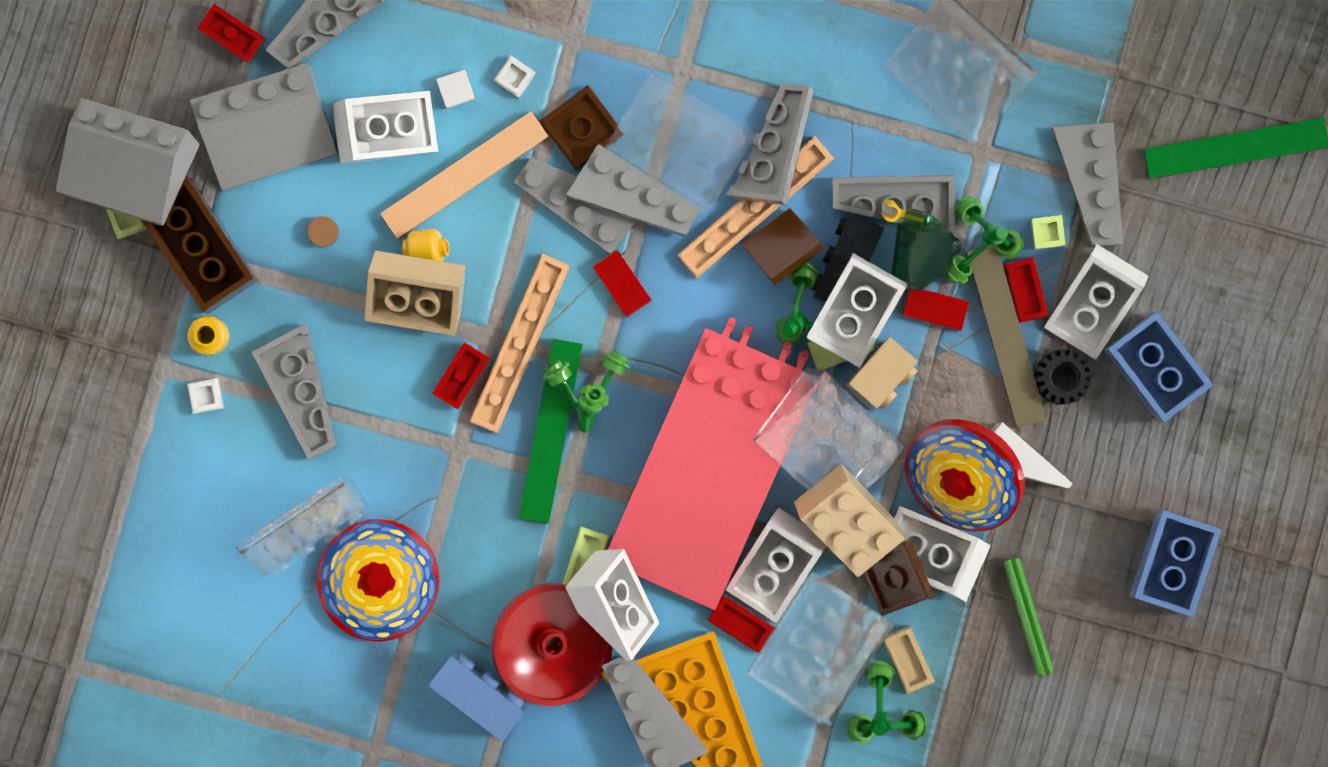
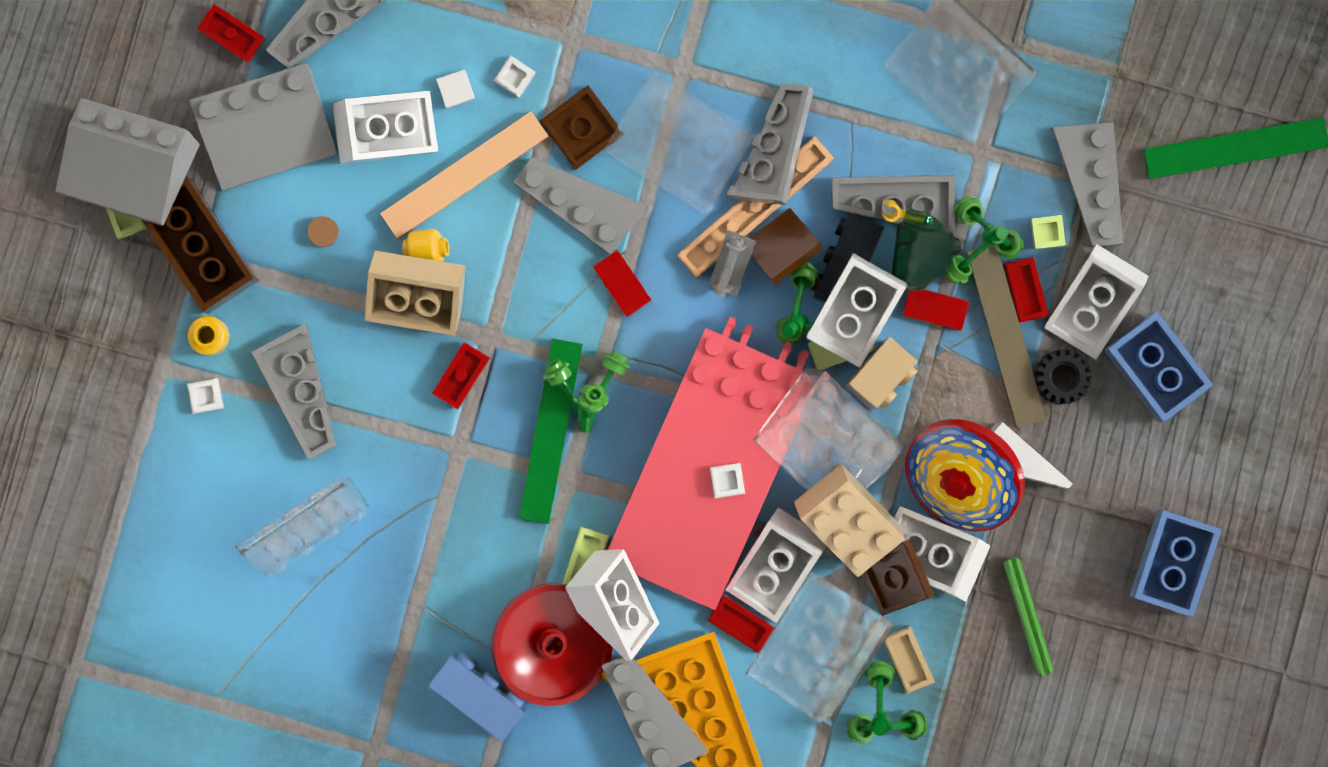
dish [317,519,440,642] -> none
light nougat tile [470,254,570,434] -> none
light grey wing [565,144,702,237] -> none
none -> light grey hinge [709,230,756,297]
none -> white tile [710,463,745,498]

